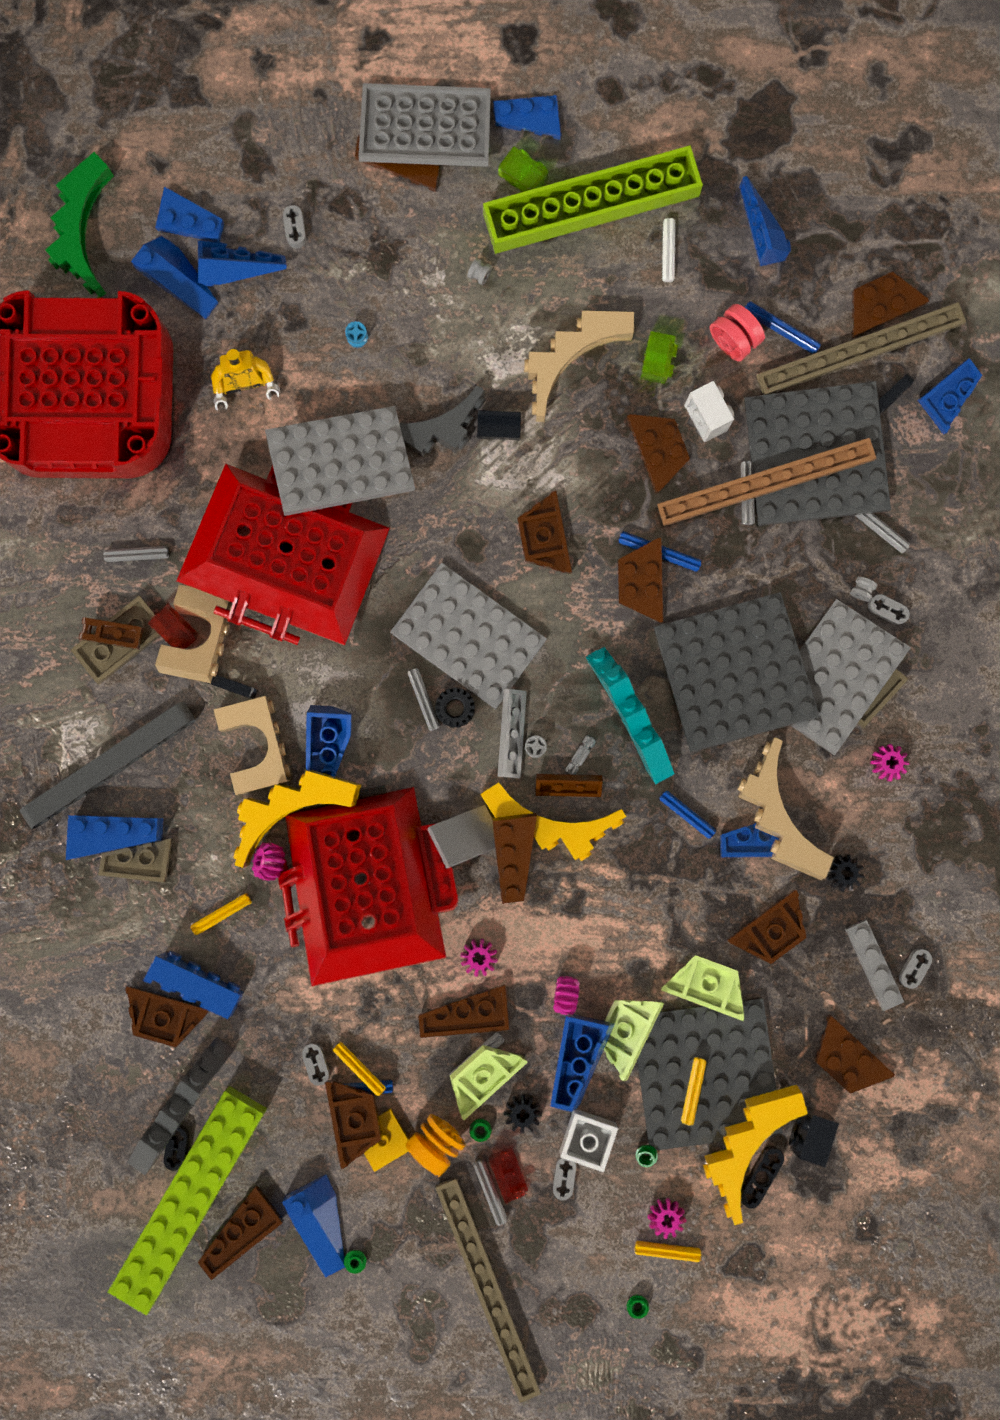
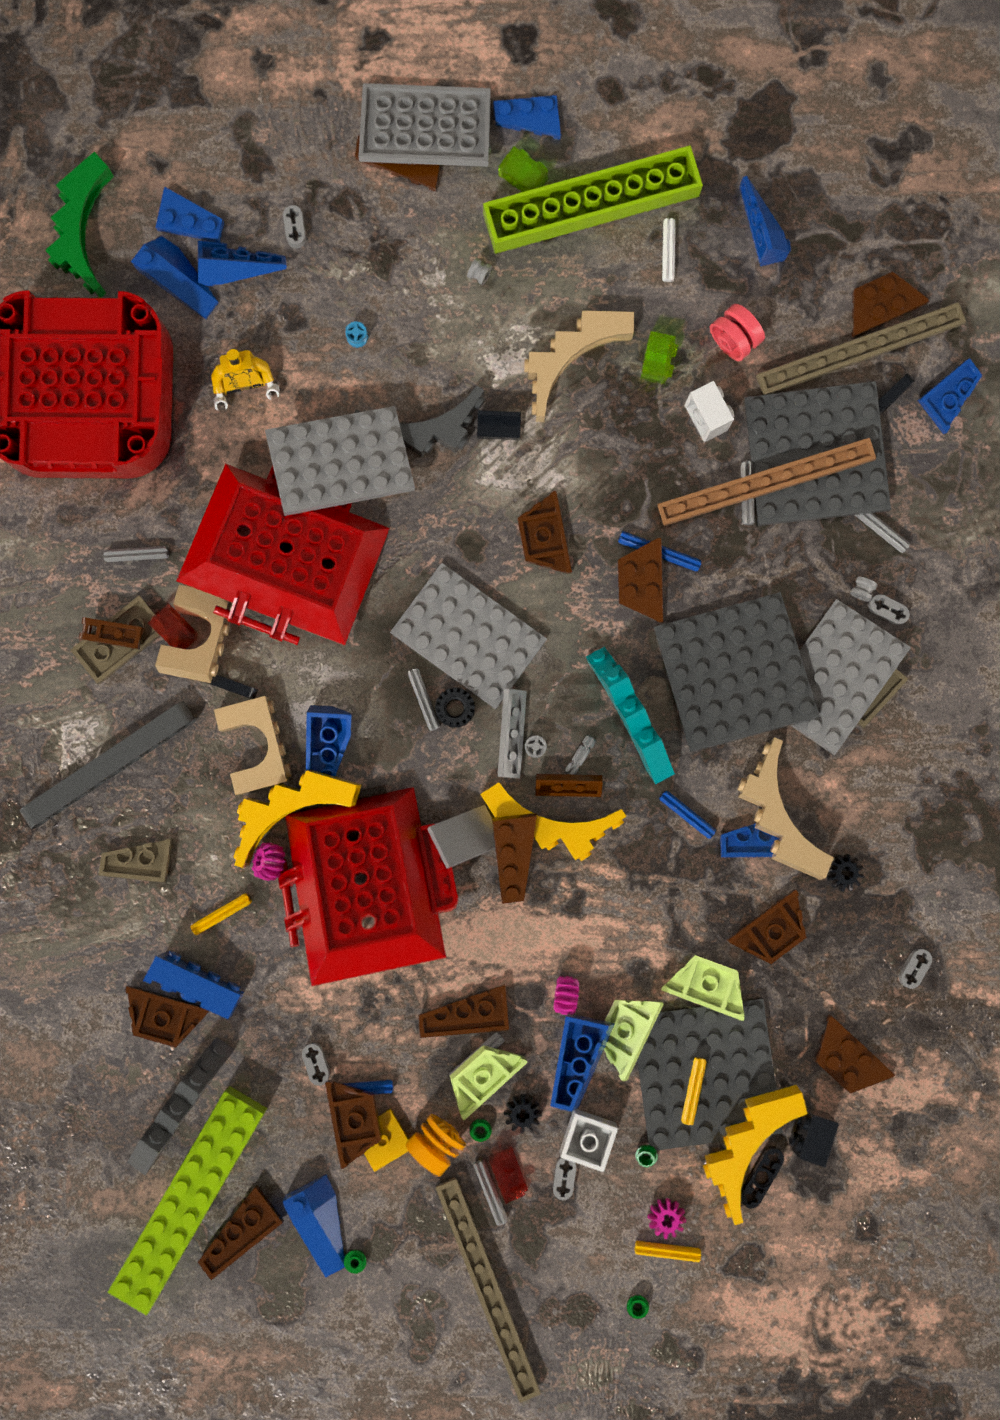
blue wedge [66,815,164,860] -> none
black beam [163,1125,189,1171] -> none
yellow axle [333,1042,386,1096] -> none
dark pink gear [460,938,498,977] -> none
reddish brown wing [627,414,690,494] -> none
blue axle [745,301,821,354] -> none
light grey plate [845,920,904,1011] -> none
dark pink gear [870,744,909,782] -> none

